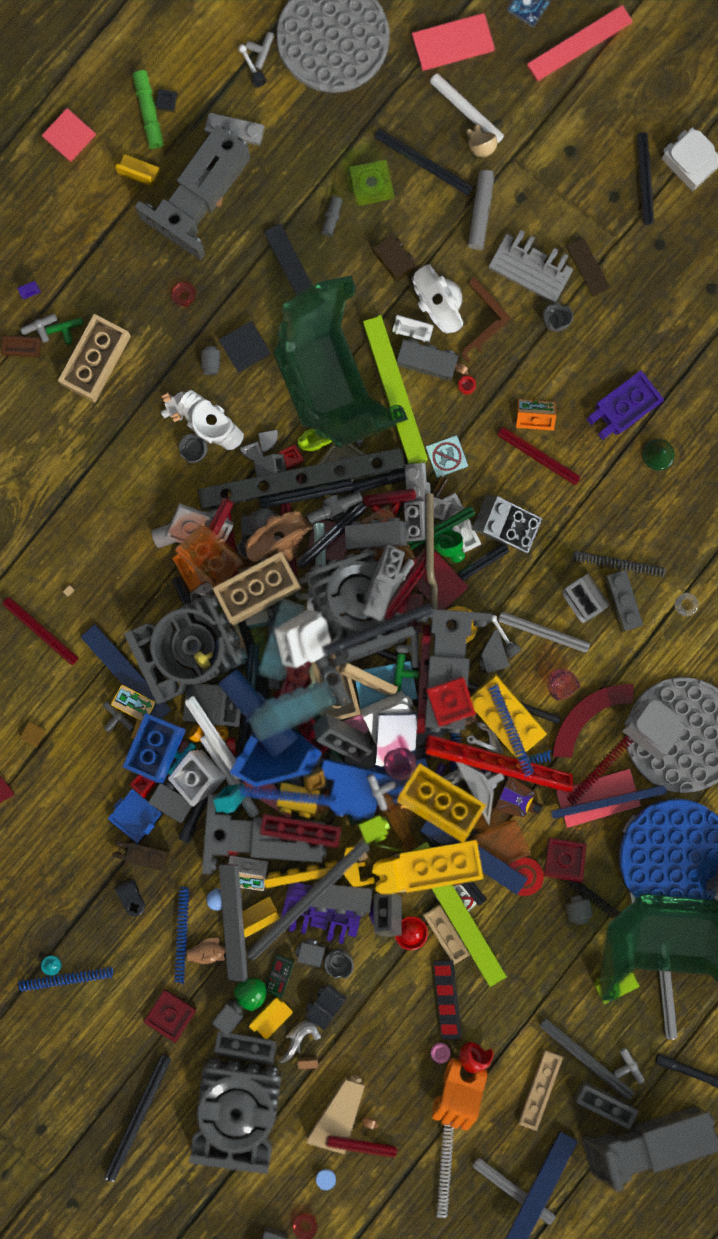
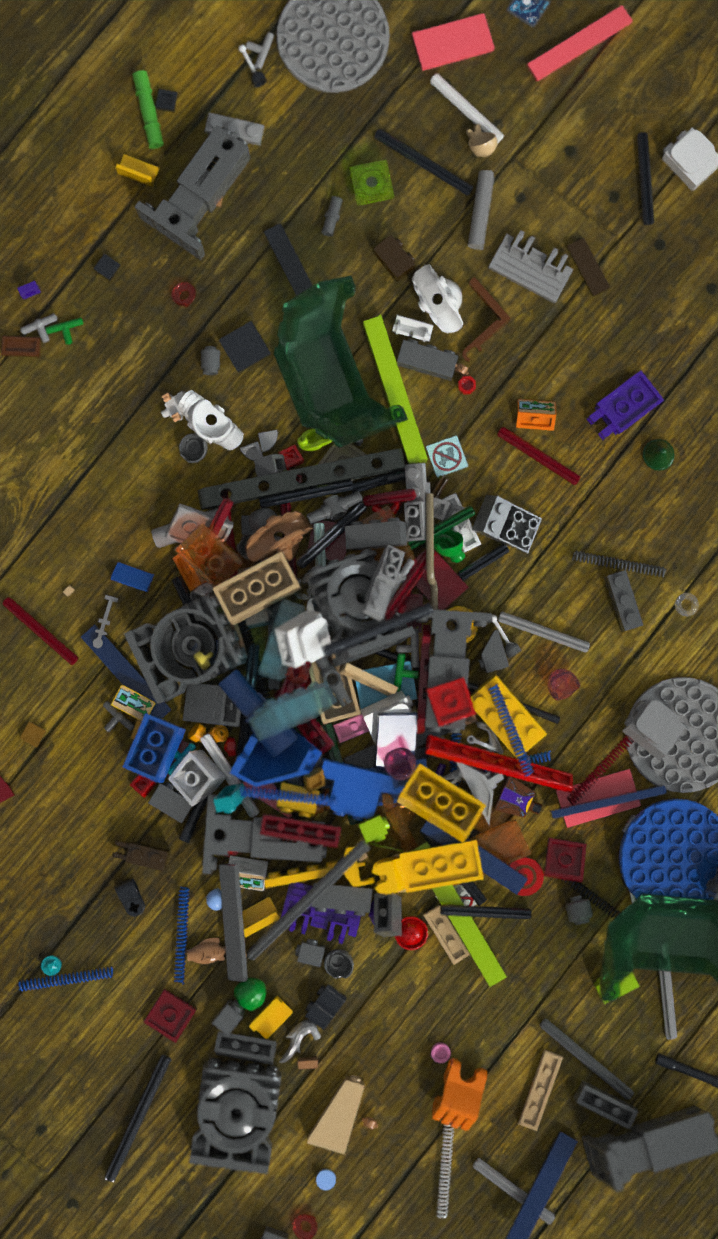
coral tile [42,108,96,162] -> none
tan brick [58,314,131,403] -> none
blue piece [108,789,162,843] -> none
white axle [185,696,240,780] -> none
slope [266,954,295,999] -> none
dark grey brick [313,713,373,763] -> none
dark red axle [325,1135,397,1158] -> none
light grey piece [367,774,396,811] -> none
black tile [433,960,462,1039] -> none
red hair [459,1042,494,1073] -> none
dark grey hair [542,303,573,332] -> none
dark red tile [552,684,634,758] -> none
light grey brick [562,573,610,623] -> none
light grey piece [614,1048,645,1084] -> none
none -> light grey piece [93,595,118,648]
none -> black tile [94,253,121,281]
none -> blue slope [110,562,154,593]
none -> black axle [440,904,532,919]

